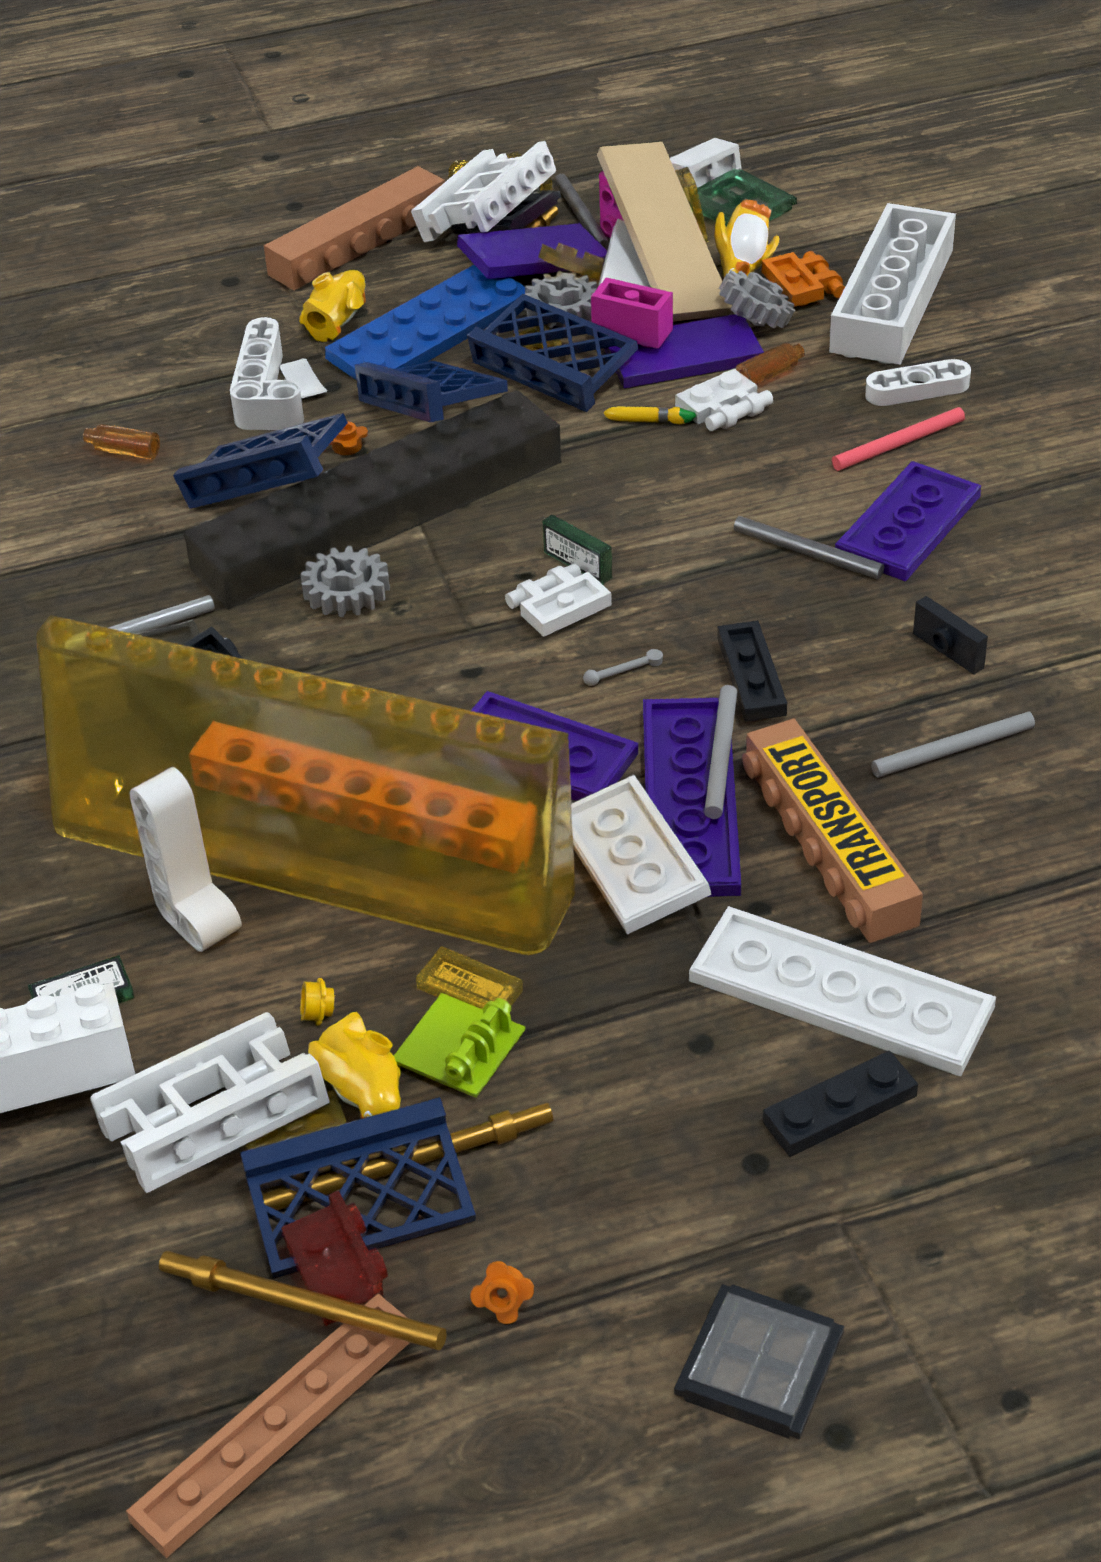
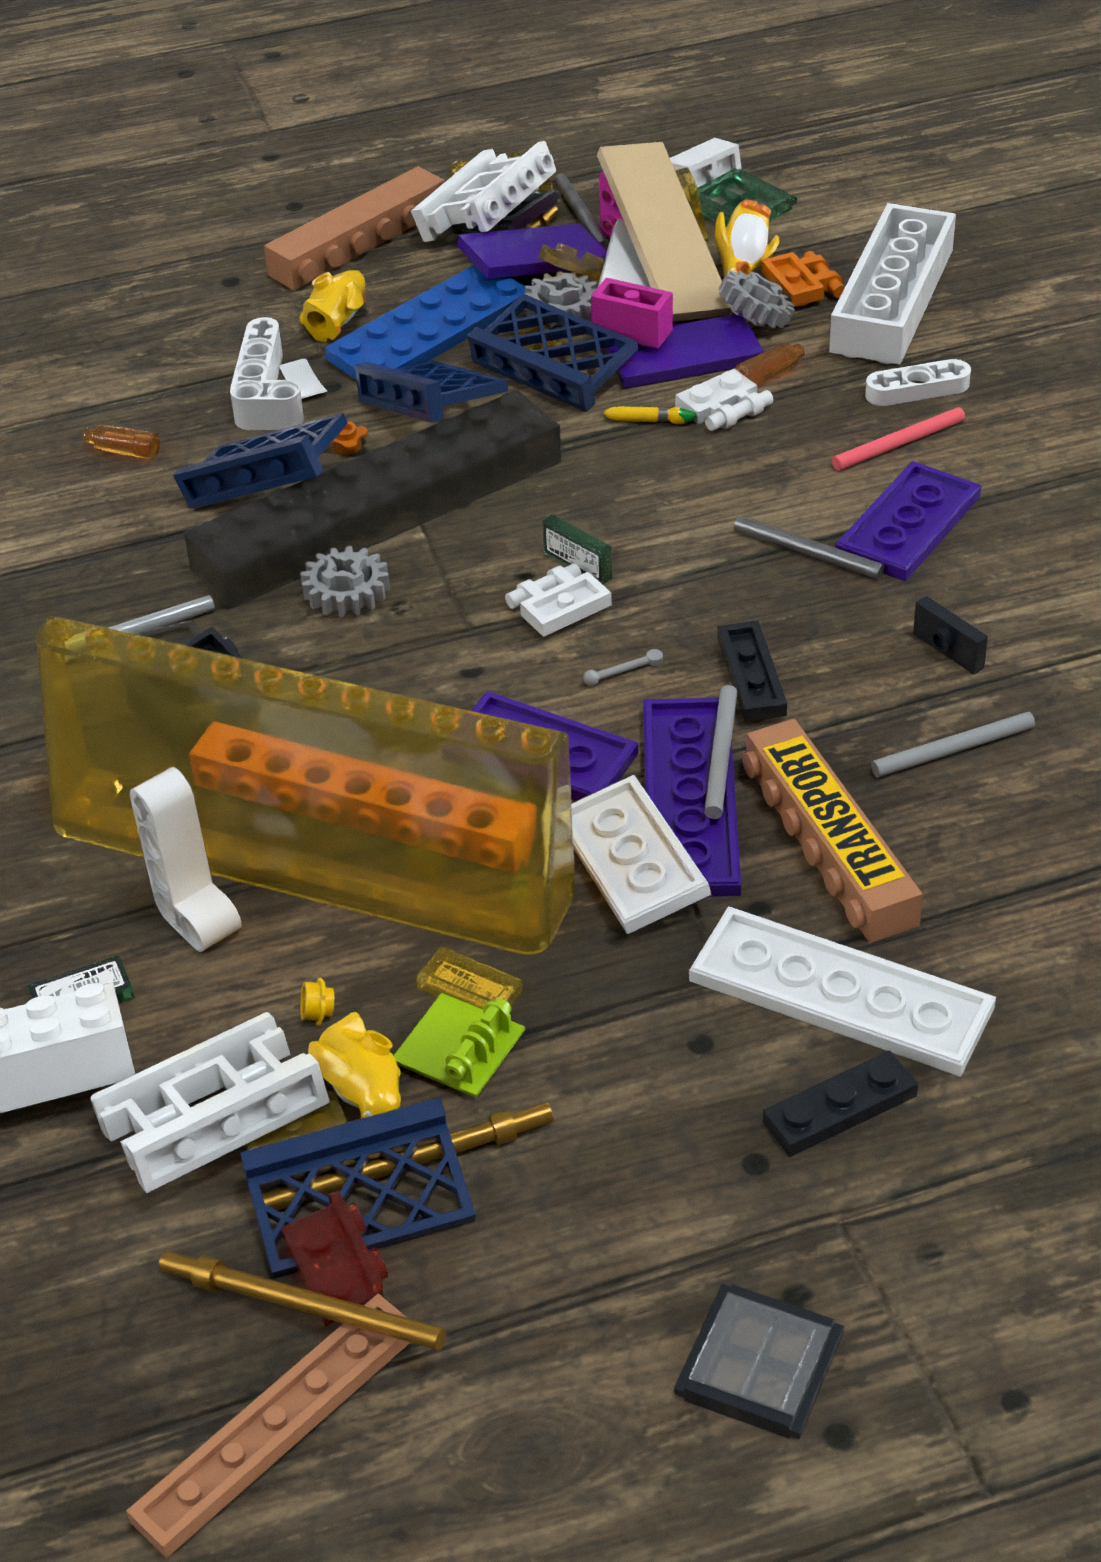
orange plate [470,1261,534,1324] -> none

